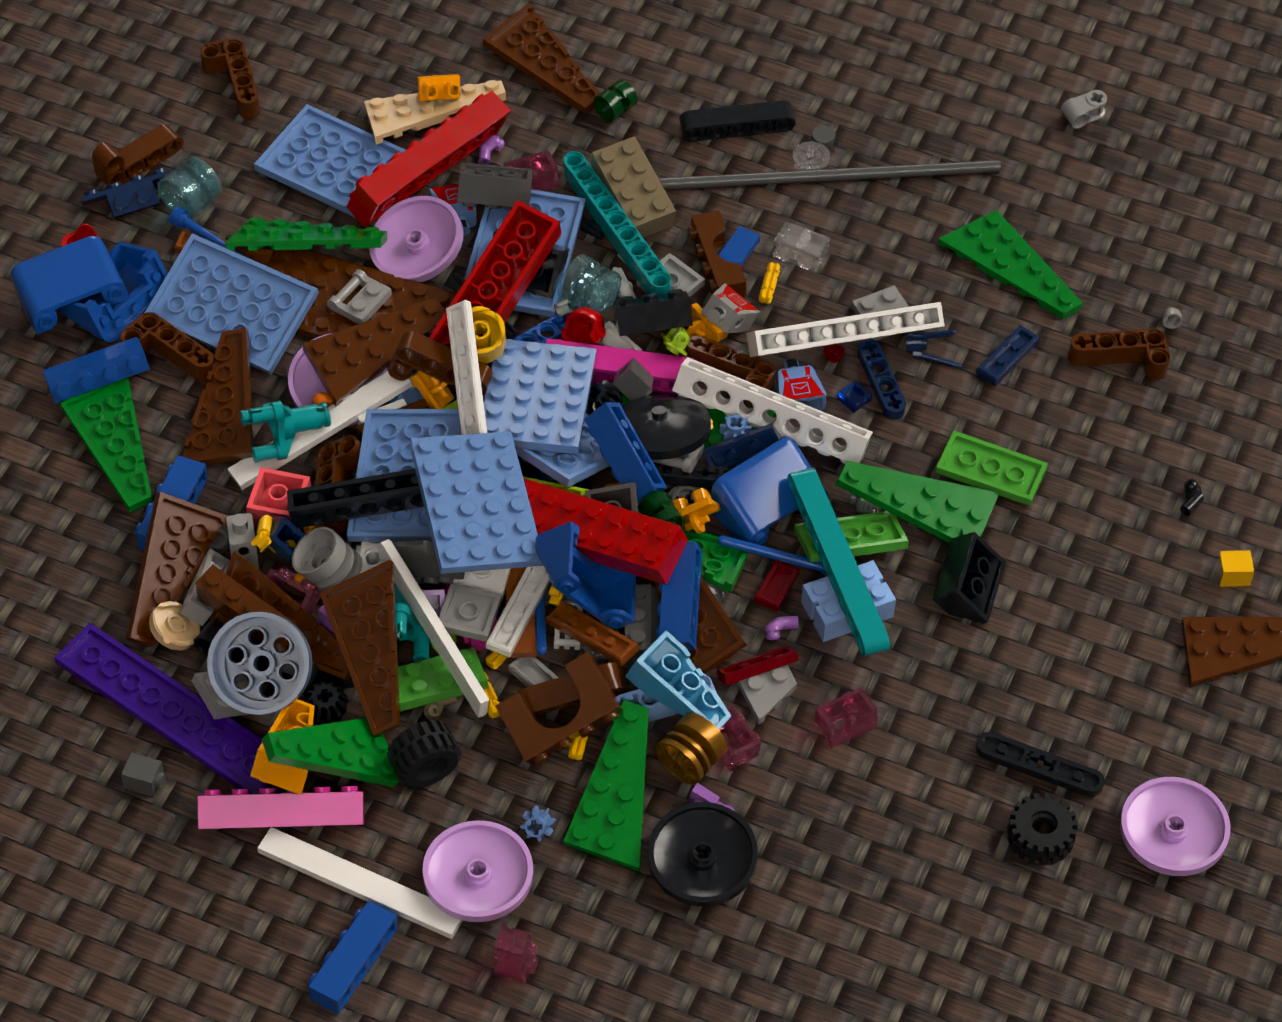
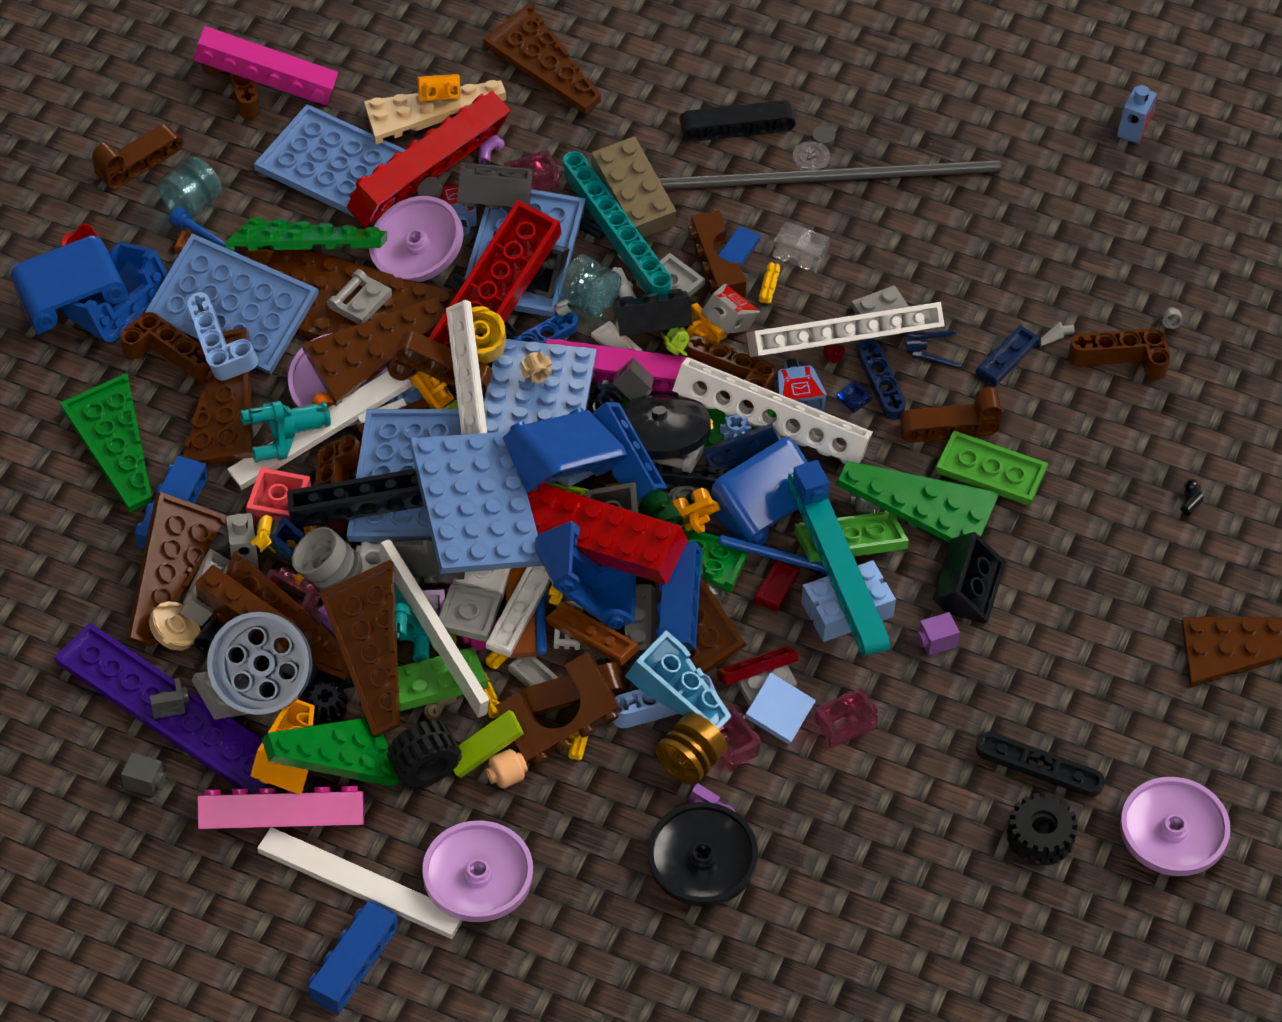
blue brick [42,337,150,403] -> none
dark blue bracket [80,168,174,219] -> none
clear pink window [493,921,538,983] -> none
medium blue gear [520,805,556,841] -> none
red cap [561,307,606,345] -> none
green wing [563,700,649,872] -> none
dark green wheel [593,79,638,122] -> none
medium lavender arm [764,616,799,640] -> none
green wing [938,210,1083,319] -> none
light grey piece [1060,90,1107,129] -> none
yellow panel [1219,550,1254,587] -> none
none -> dark grey bracket [150,678,189,719]
none -> light blue beam [187,292,258,381]
none -> dark pink brick [193,26,338,106]
none -> dark grey tile [418,177,443,198]
none -> lime tile [453,710,524,778]
none -> light nougat head [485,749,528,789]
none -> blue windscreen [502,408,628,493]
none -> tan gear [521,351,553,383]
none -> light blue tile [744,673,816,745]
none -> blue brick [793,460,830,506]
none -> reddish brown beam [899,387,1002,443]
none -> medium lavender brick [917,612,960,656]
none -> light grey bar [1040,322,1075,348]
none -> medium blue torso [1117,85,1157,144]

